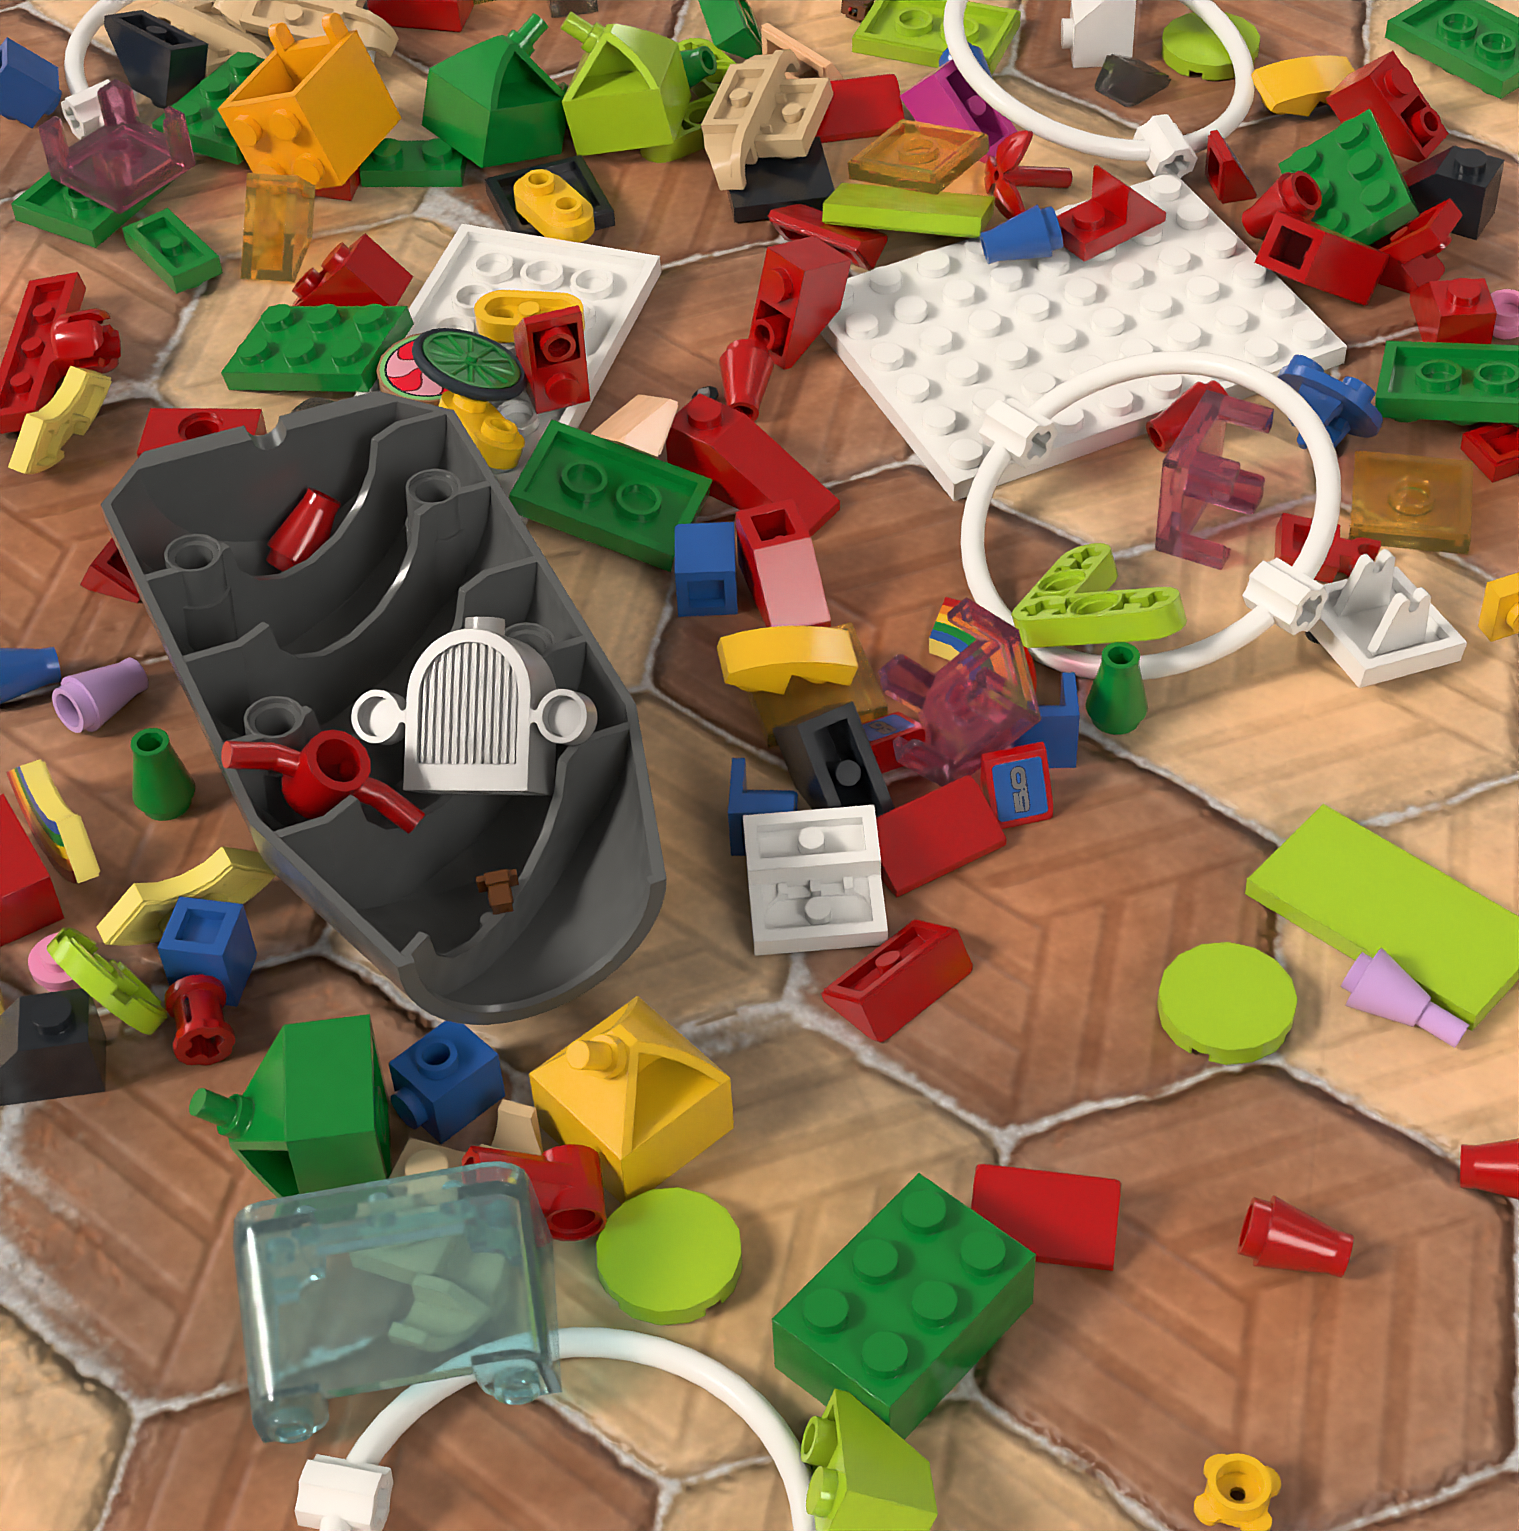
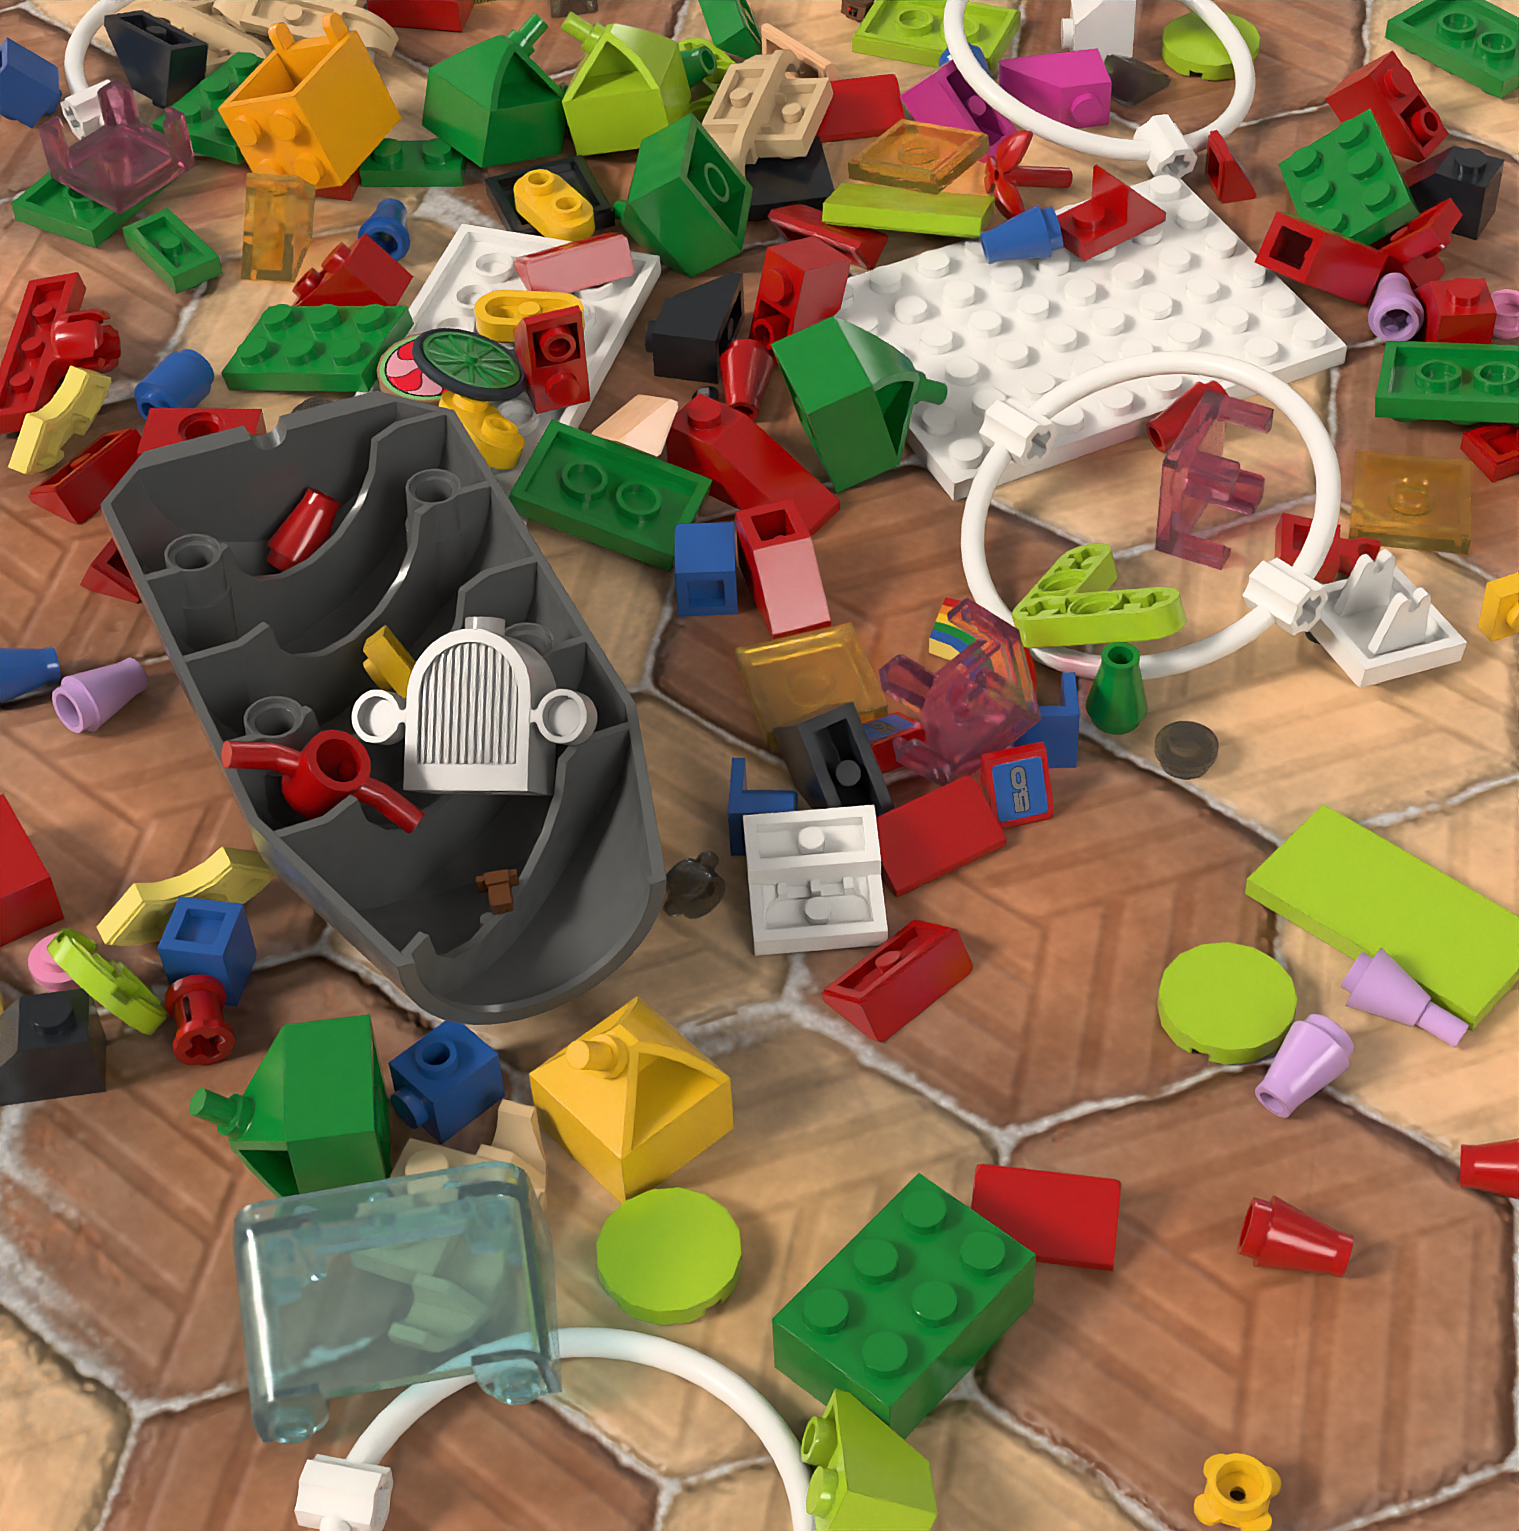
tile [6,759,100,884] -> none
green cone [130,728,196,821] -> none
red piece [457,1144,607,1241] -> none
yellow slope [717,626,858,695] -> none
red cone [1242,171,1322,239] -> none
yellow slope [1251,55,1355,116] -> none
blue plate [1277,354,1383,449] -> none
none -> red slope [28,428,141,524]
none -> blue brick [134,349,214,420]
none -> blue cone [358,198,410,261]
none -> yellow plate [363,625,416,699]
none -> slope [513,232,635,293]
none -> green piece [612,113,753,278]
none -> black slope [645,272,745,384]
none -> clear smoke plate [663,850,726,919]
none -> green piece [771,316,948,493]
none -> dark pink slope [999,48,1112,129]
none -> clear smoke plate [1154,721,1219,780]
none -> lavender cone [1255,1014,1354,1118]
none -> lavender cone [1368,273,1424,342]

